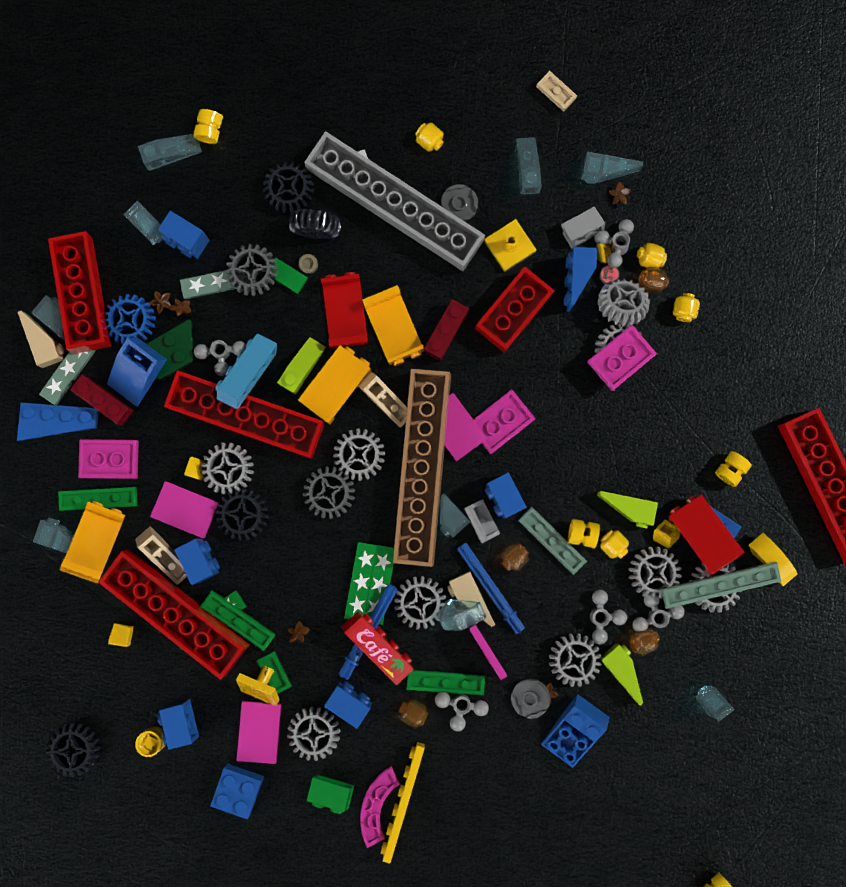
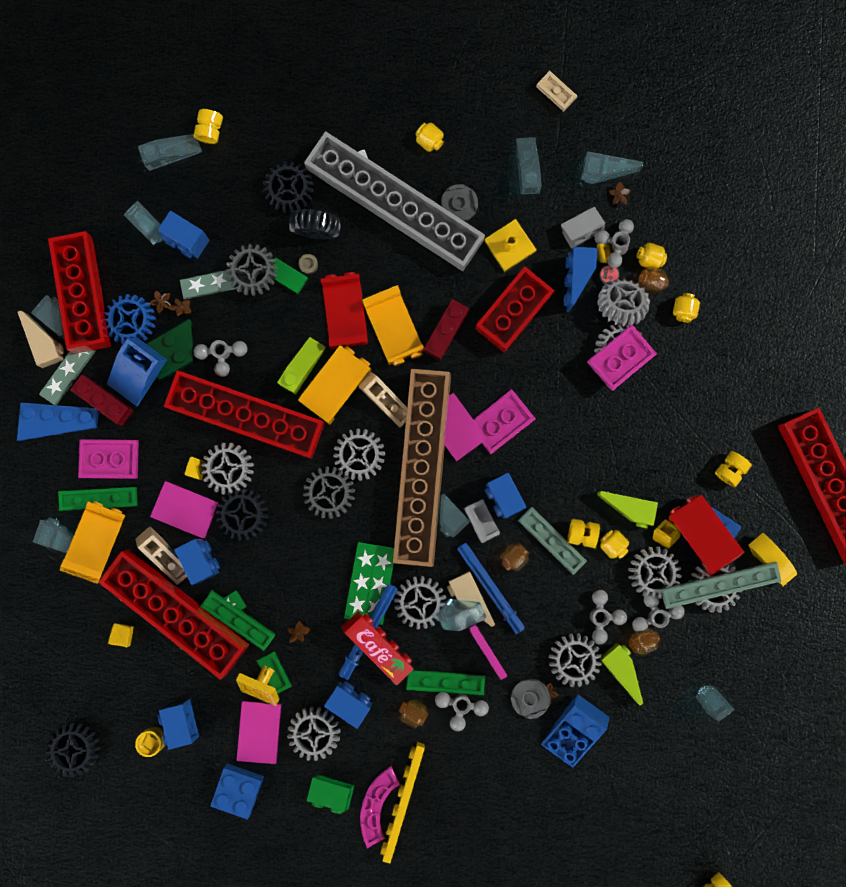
dark azure brick [216,334,277,410] -> none

